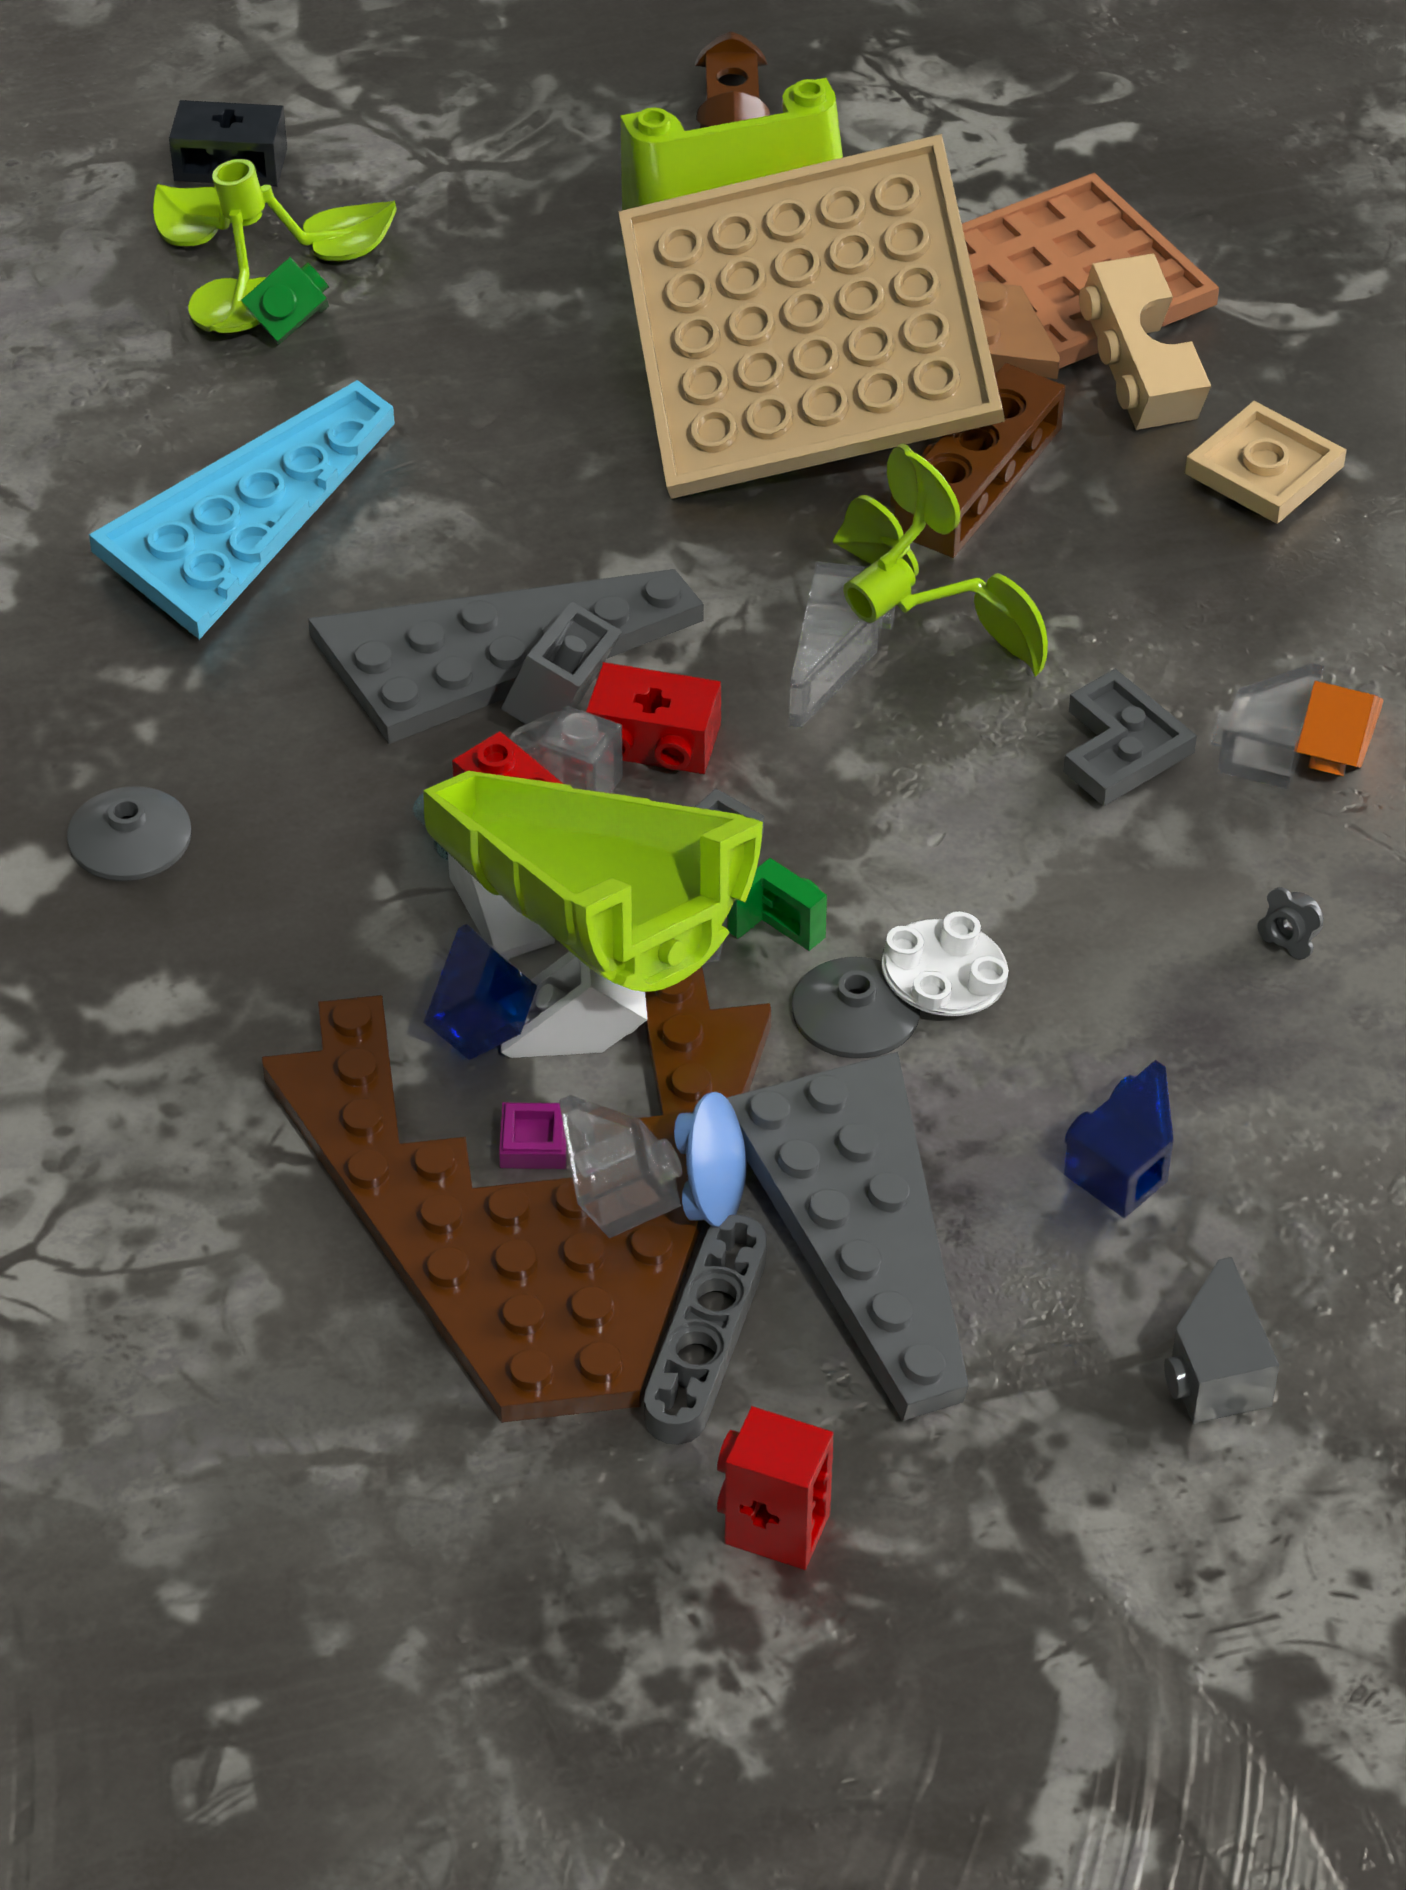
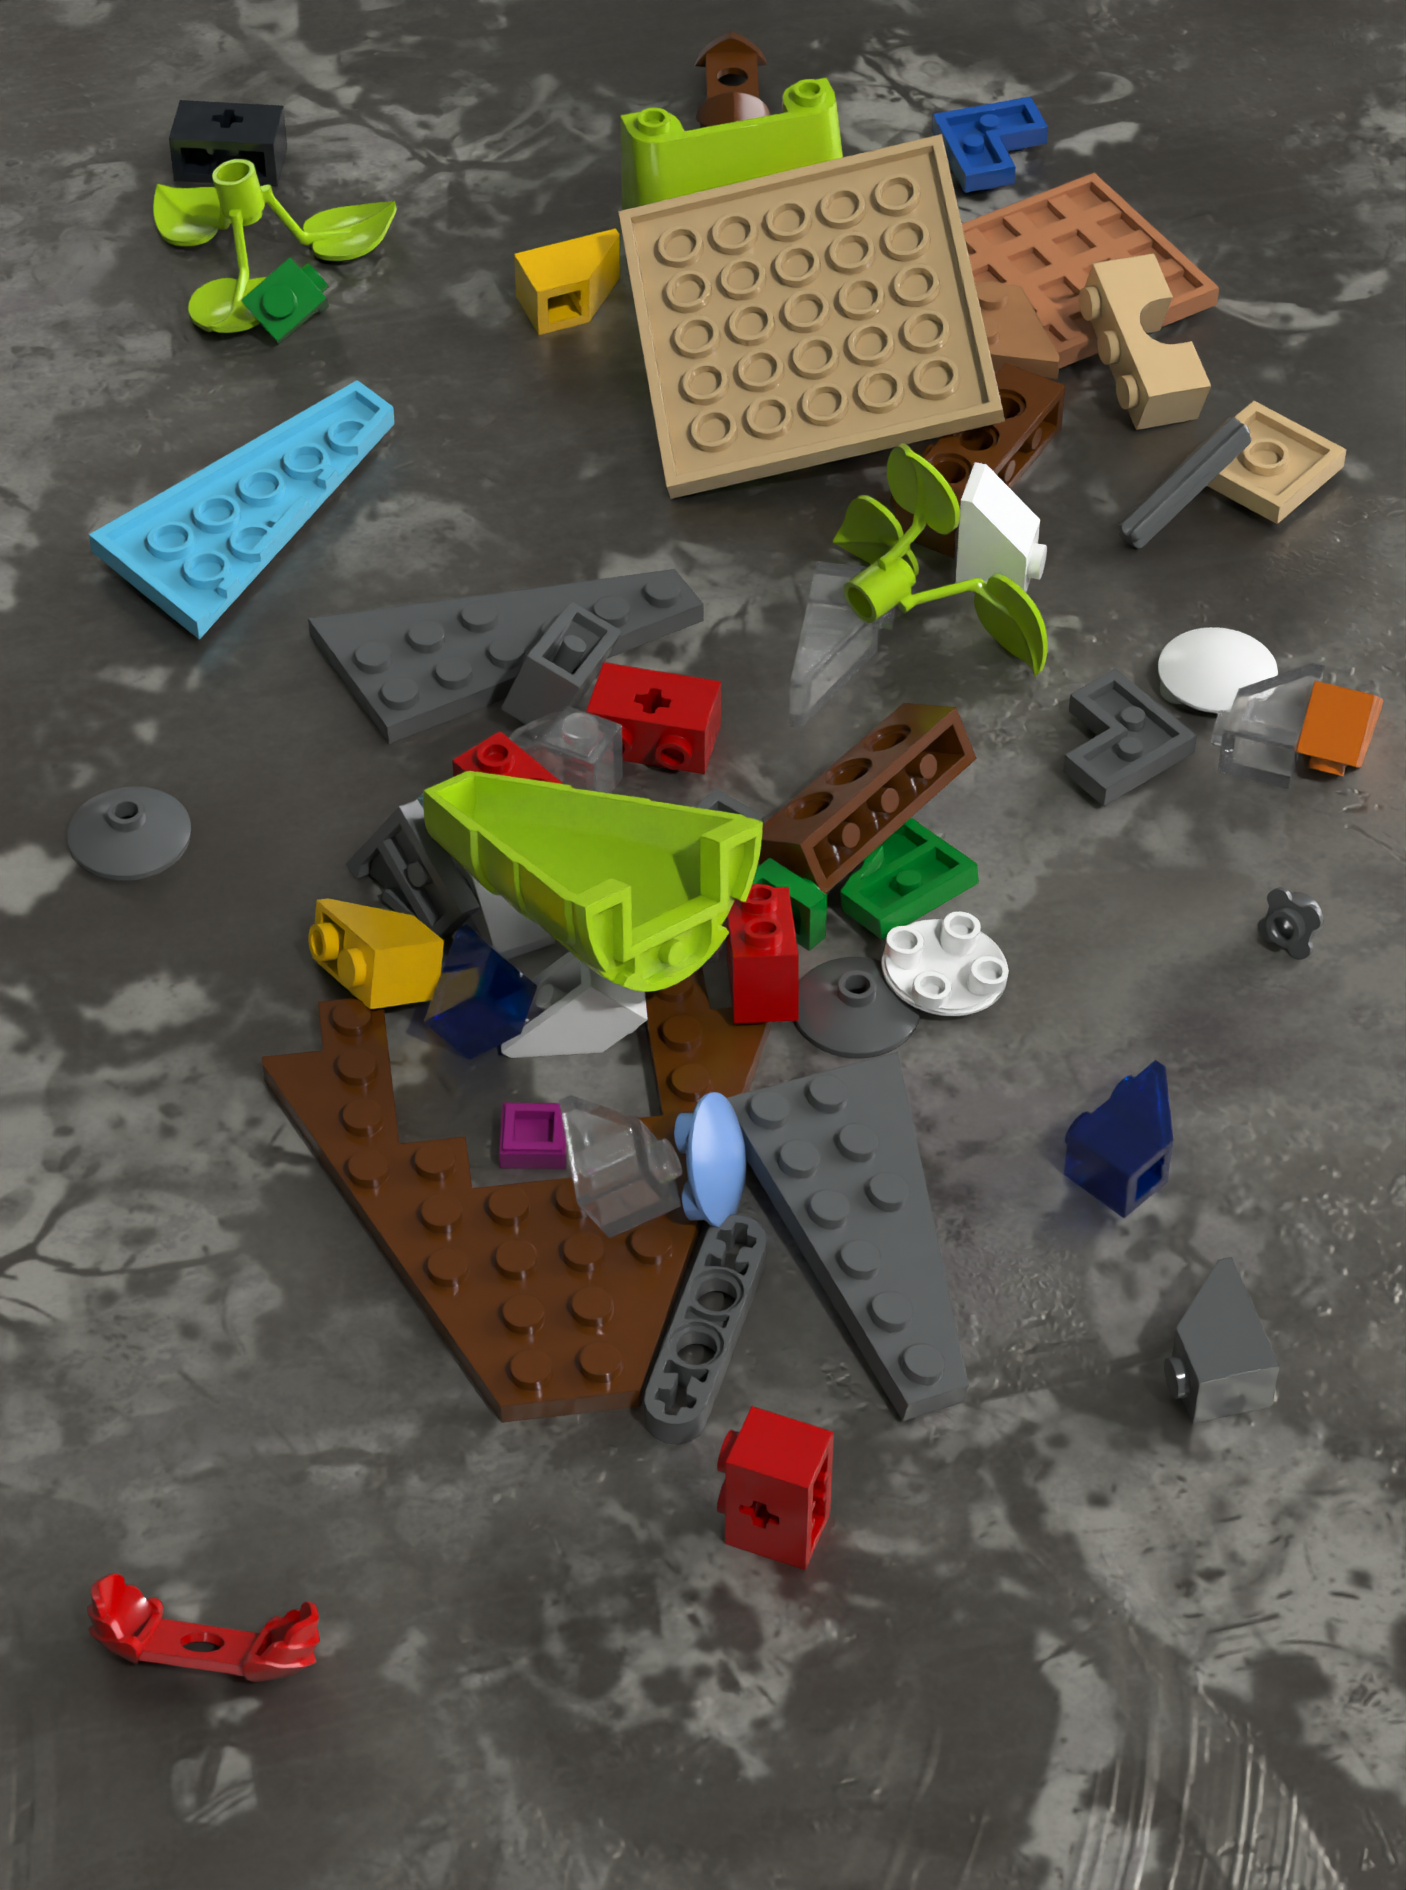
none -> red piece [87,1573,320,1683]
none -> yellow slope [308,898,444,1009]
none -> dark grey wing [346,800,480,939]
none -> yellow slope [514,228,620,335]
none -> red brick [725,884,799,1024]
none -> reddish brown brick [758,703,977,894]
none -> green wing [840,818,979,940]
none -> blue plate [931,97,1048,193]
none -> white slope [955,462,1047,592]
none -> dark grey axle [1118,417,1252,549]
none -> white dish [1158,627,1278,723]

